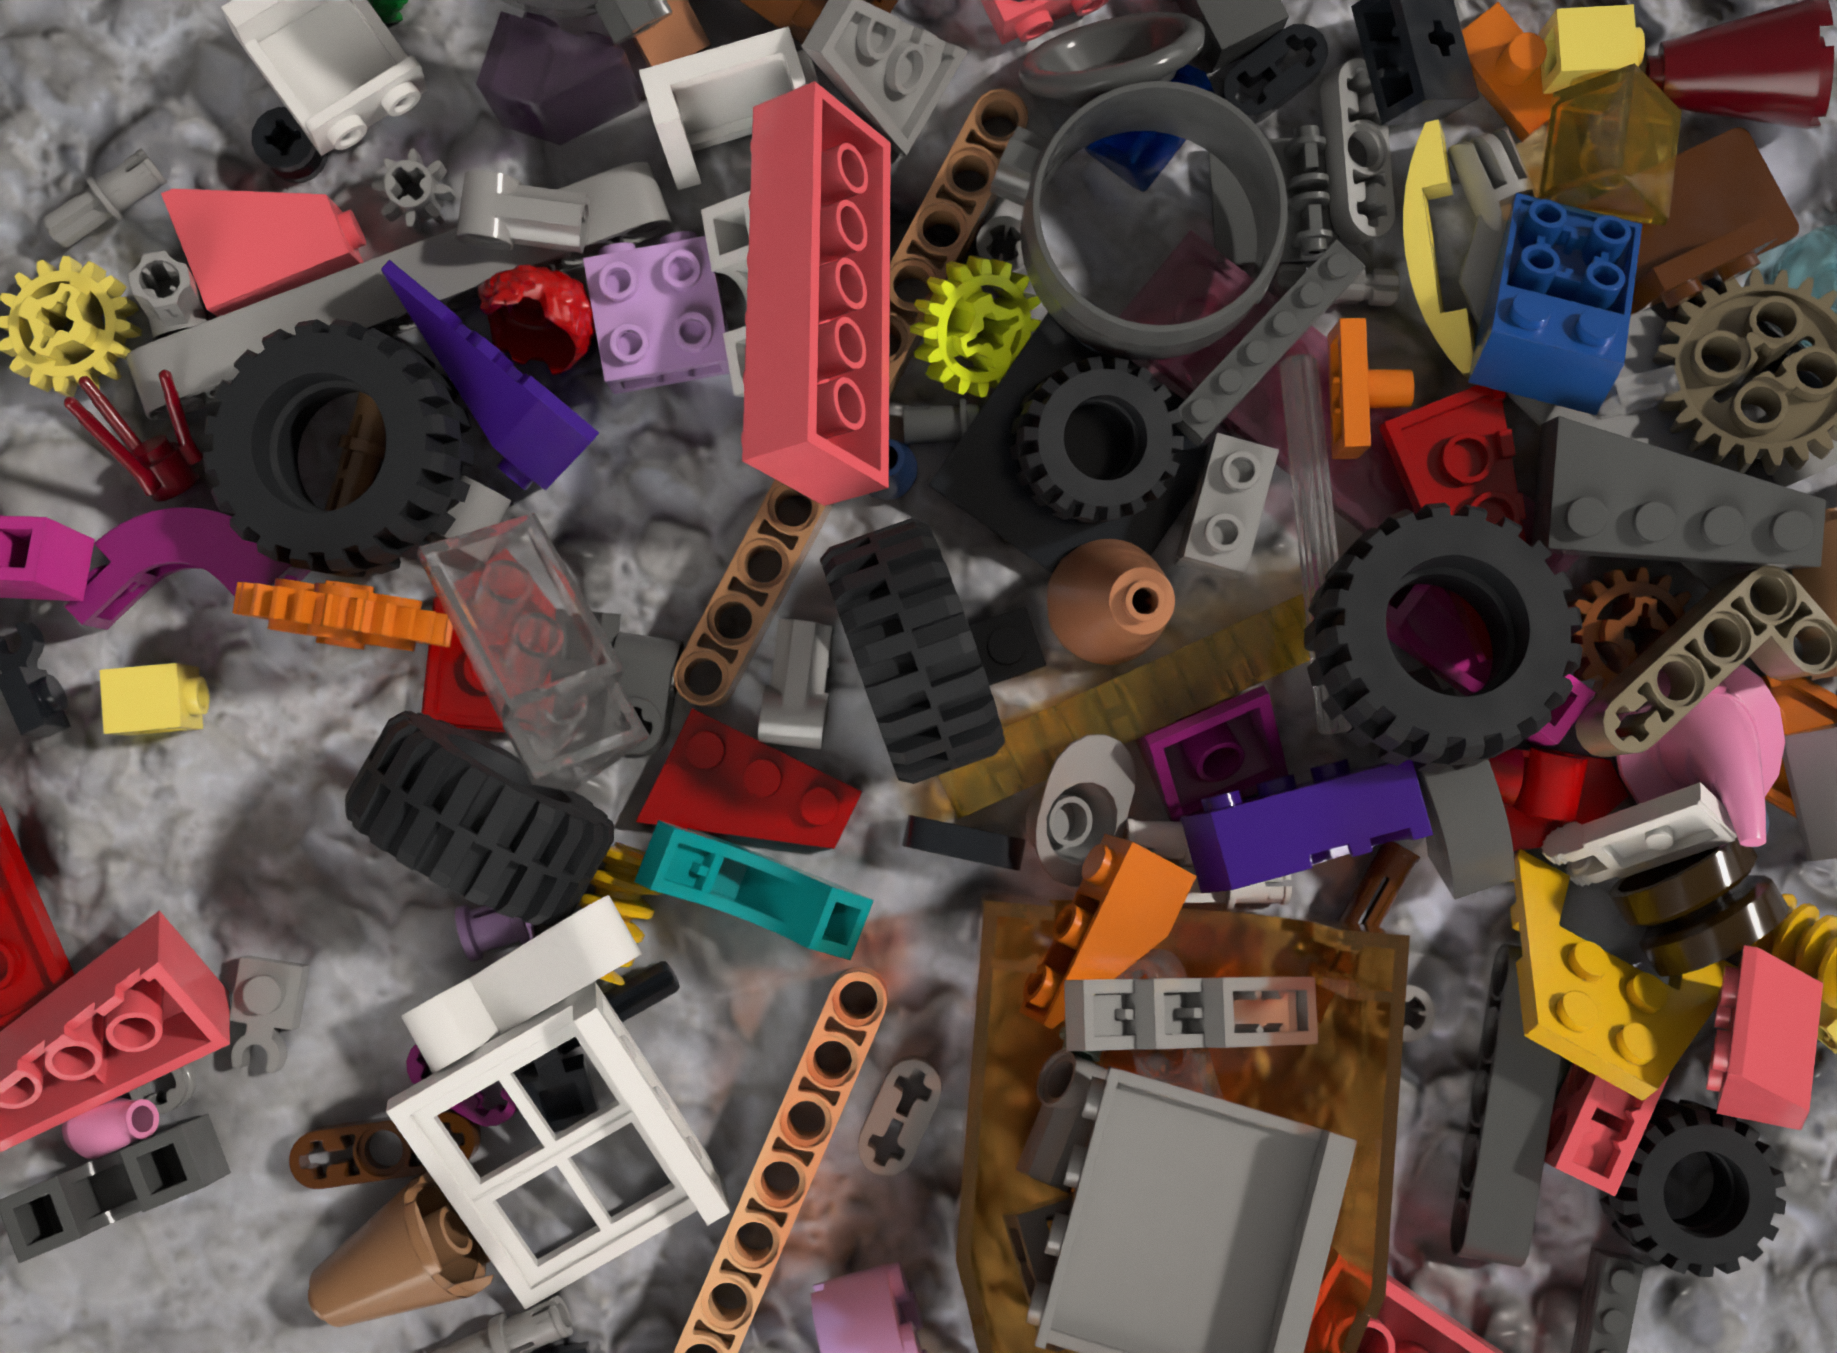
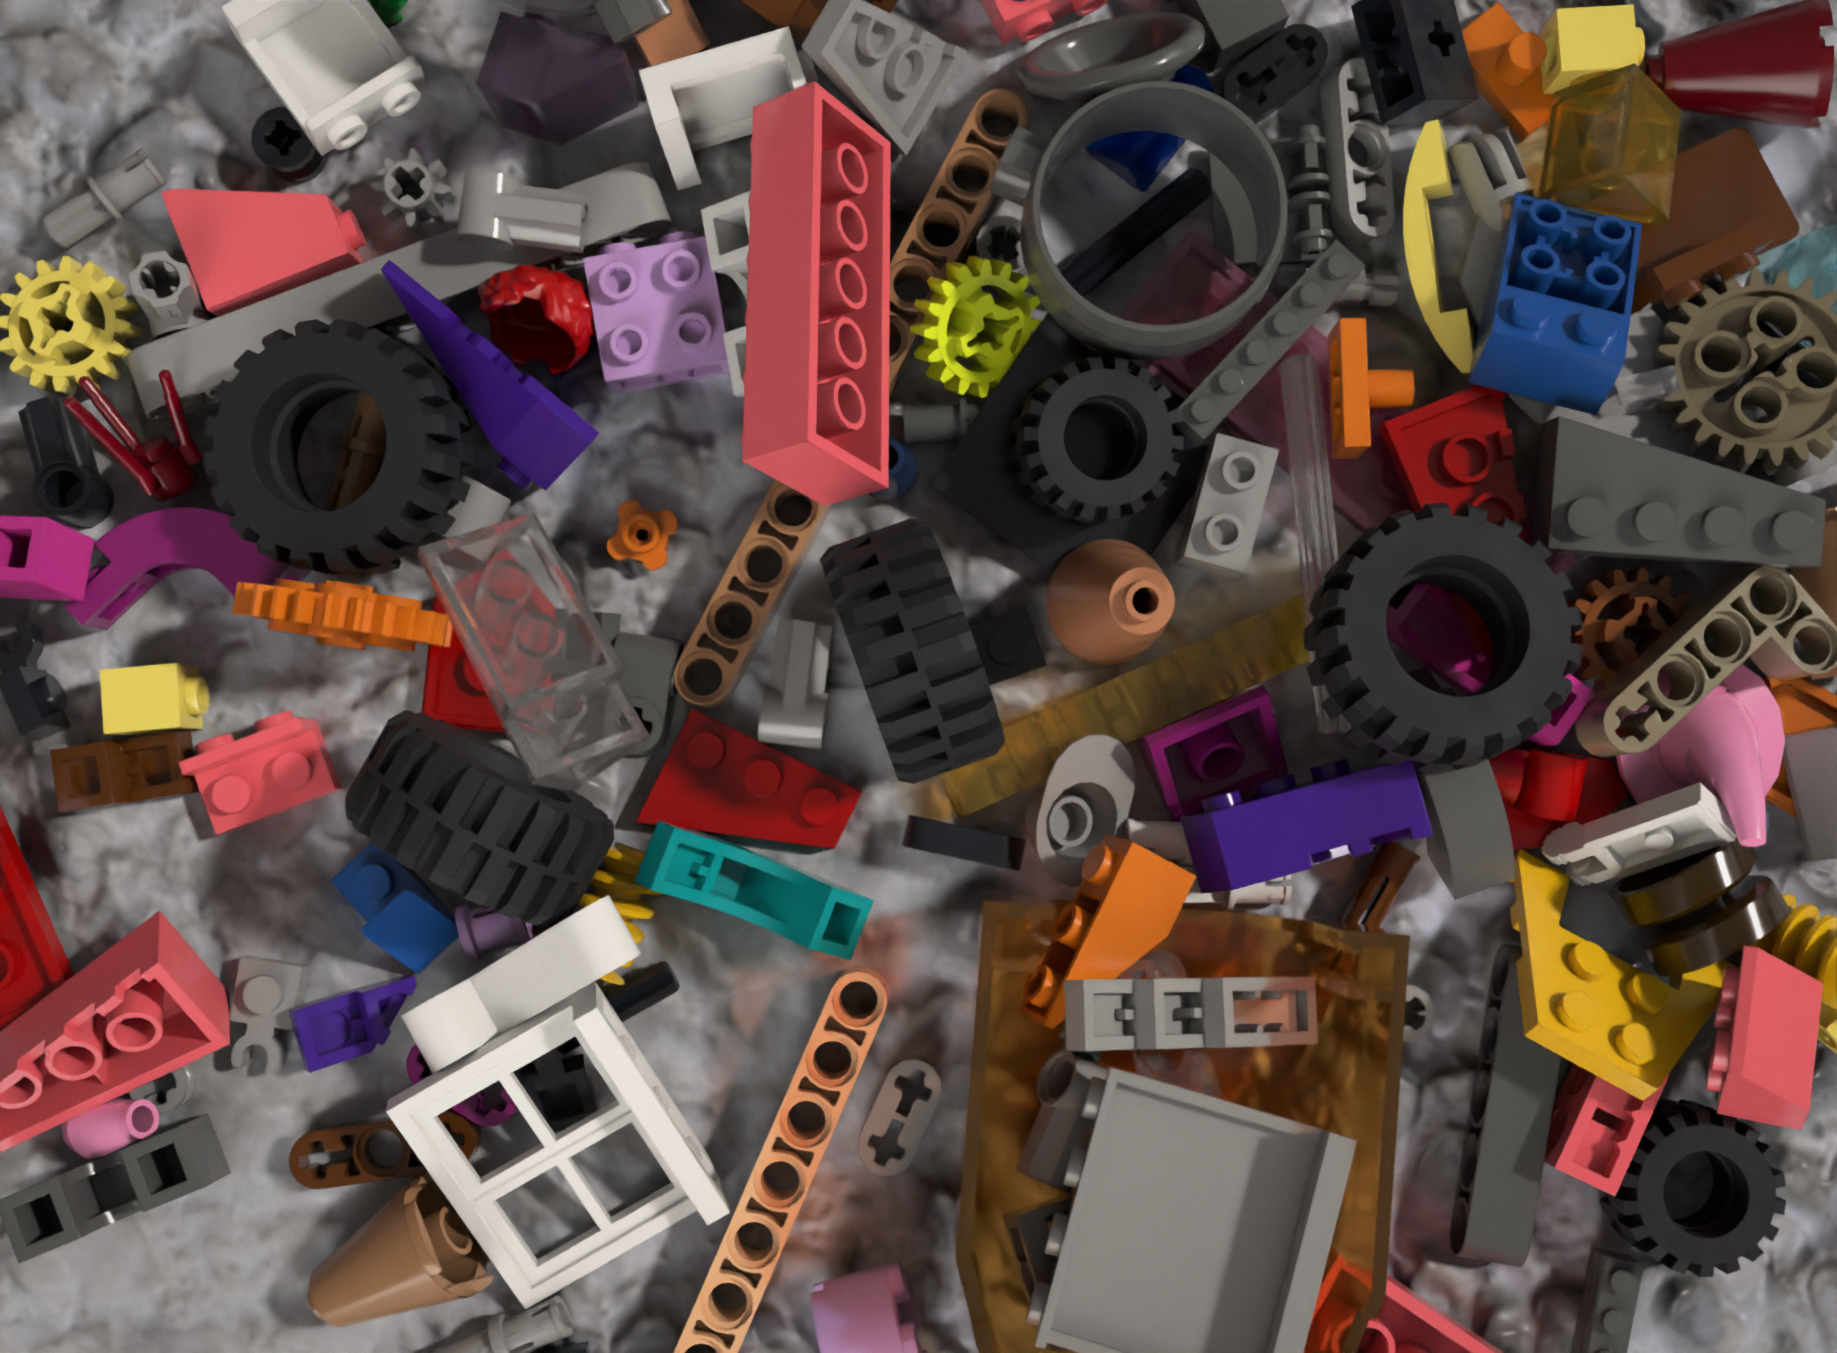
none -> black piece [18,395,114,528]
none -> reddish brown slope [50,730,199,813]
none -> coral bracket [178,711,342,835]
none -> dark purple slope [288,974,417,1073]
none -> blue slope [330,843,459,974]
none -> orange plate [607,500,678,571]
none -> black axle [1059,167,1213,297]

